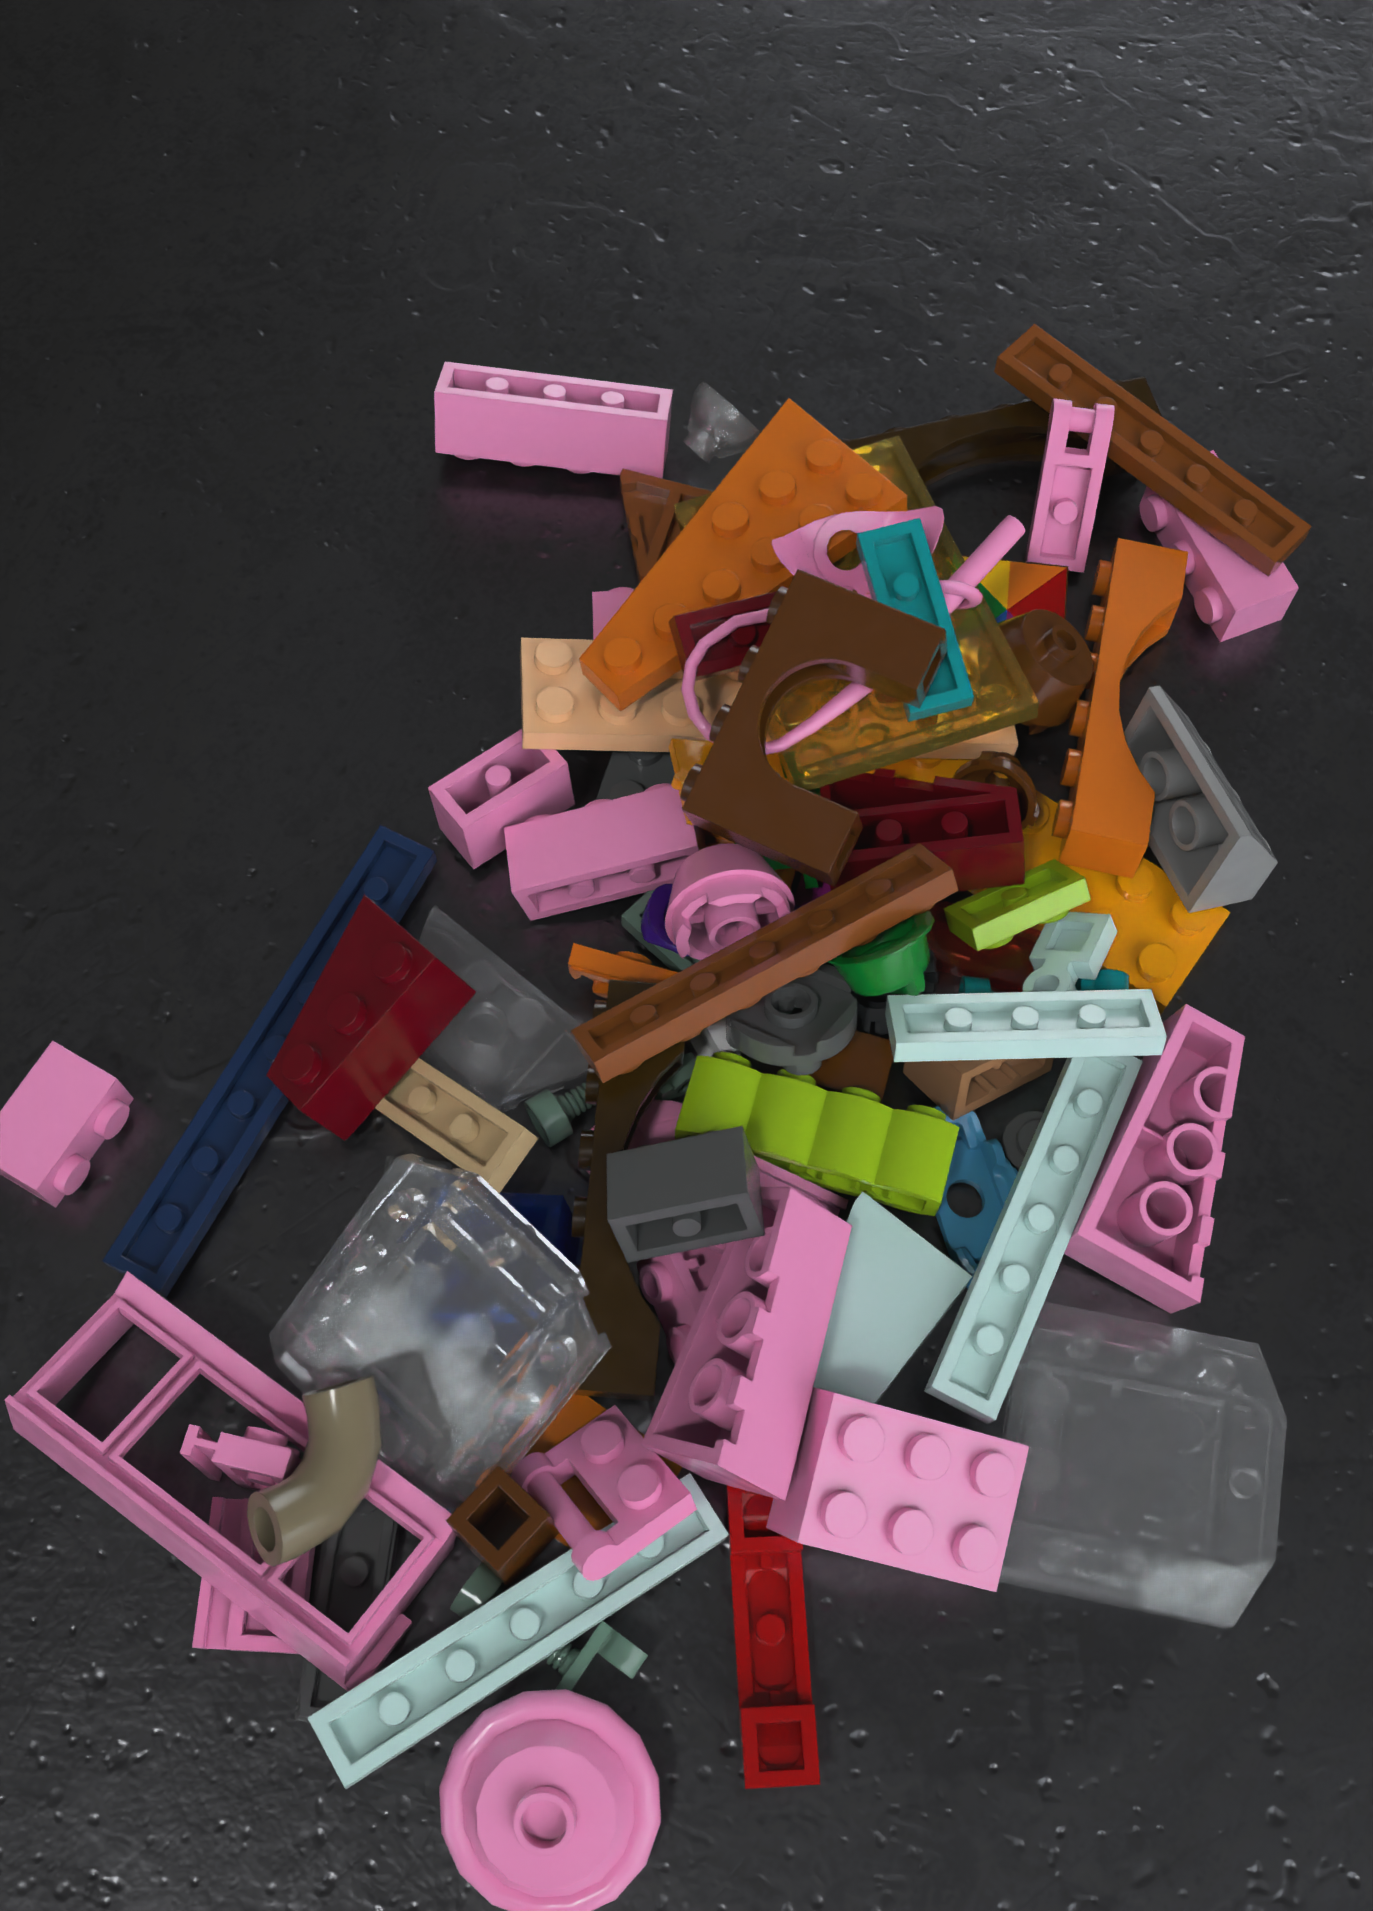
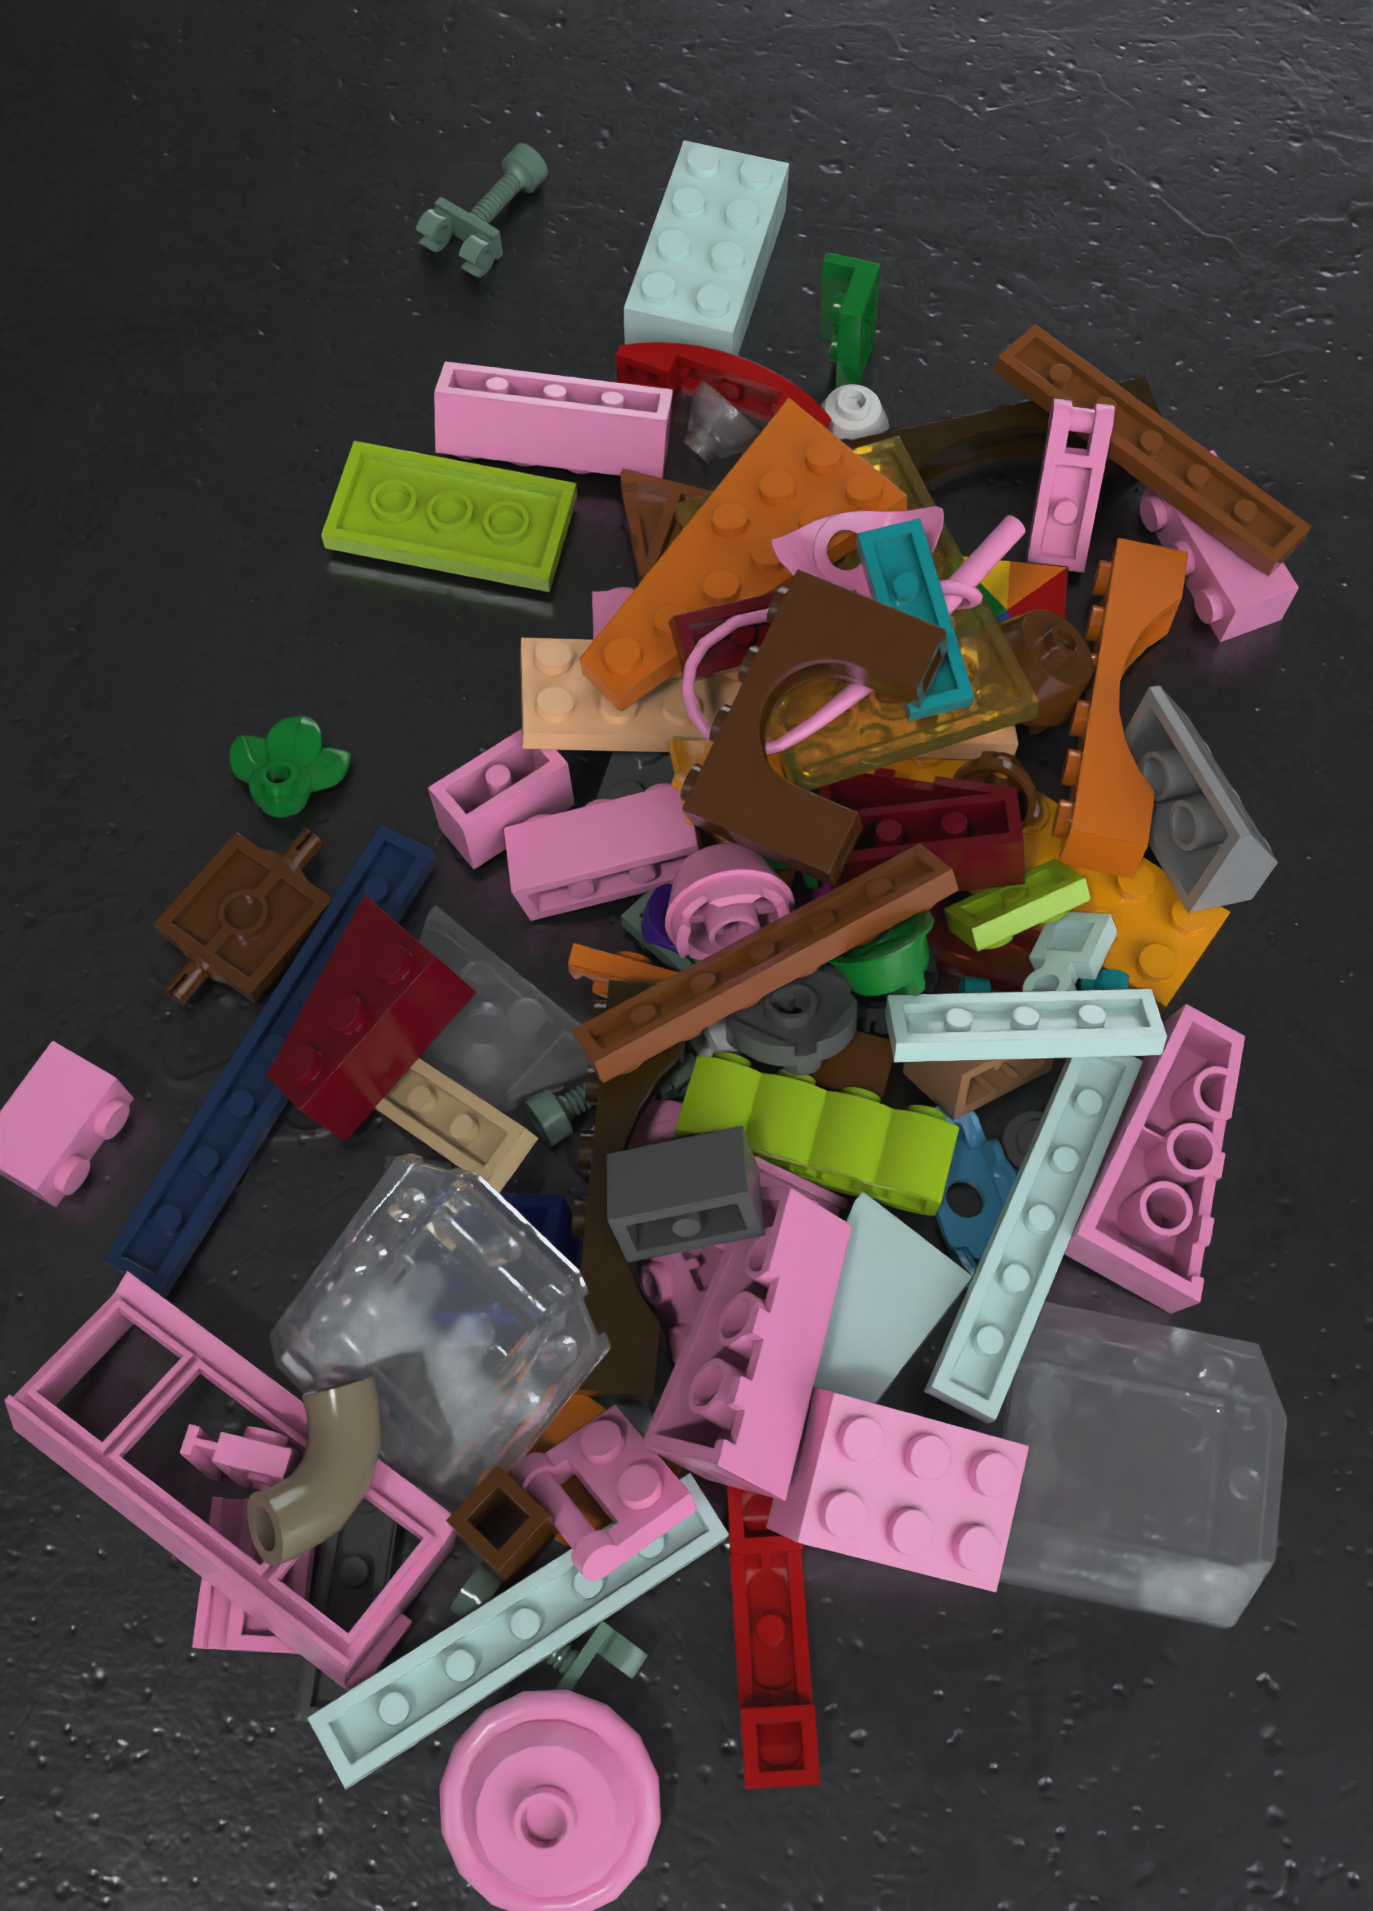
none -> reddish brown plate [153,828,333,1006]
none -> green plate [230,715,351,817]
none -> lime plate [321,441,577,592]
none -> sand green bar [416,143,548,278]
none -> red slope [616,342,832,431]
none -> light aqua brick [624,140,789,356]
none -> green bracket [820,253,881,388]
none -> white cone [820,384,889,440]

